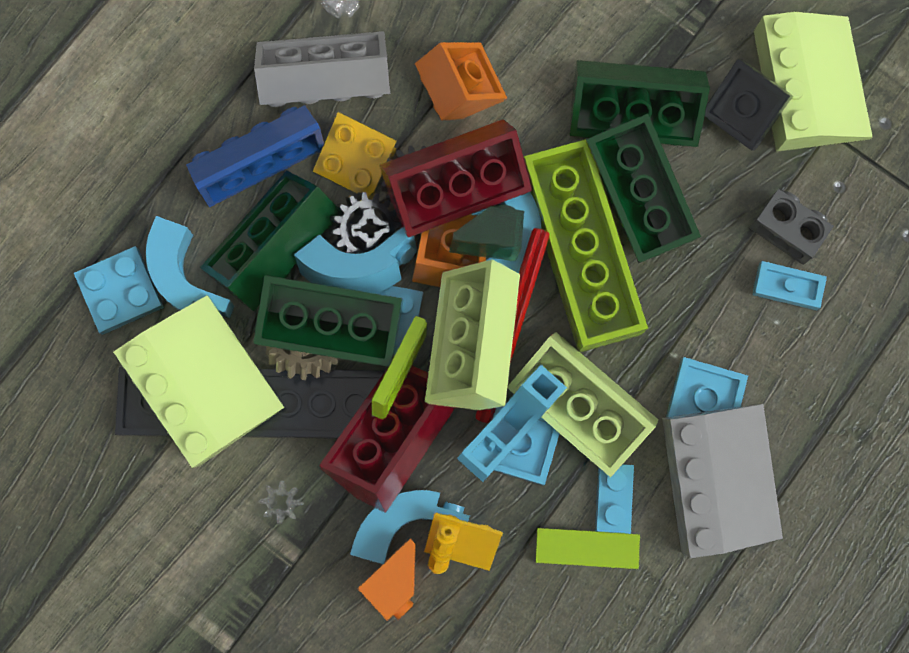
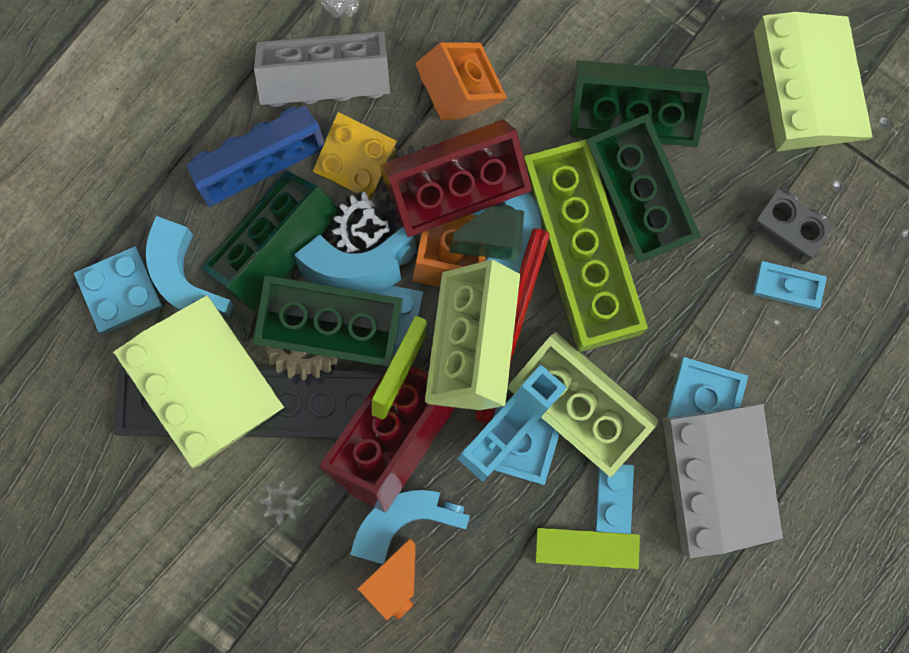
yellow hinge [424,512,503,574] -> none
black tile [704,58,793,151] -> none

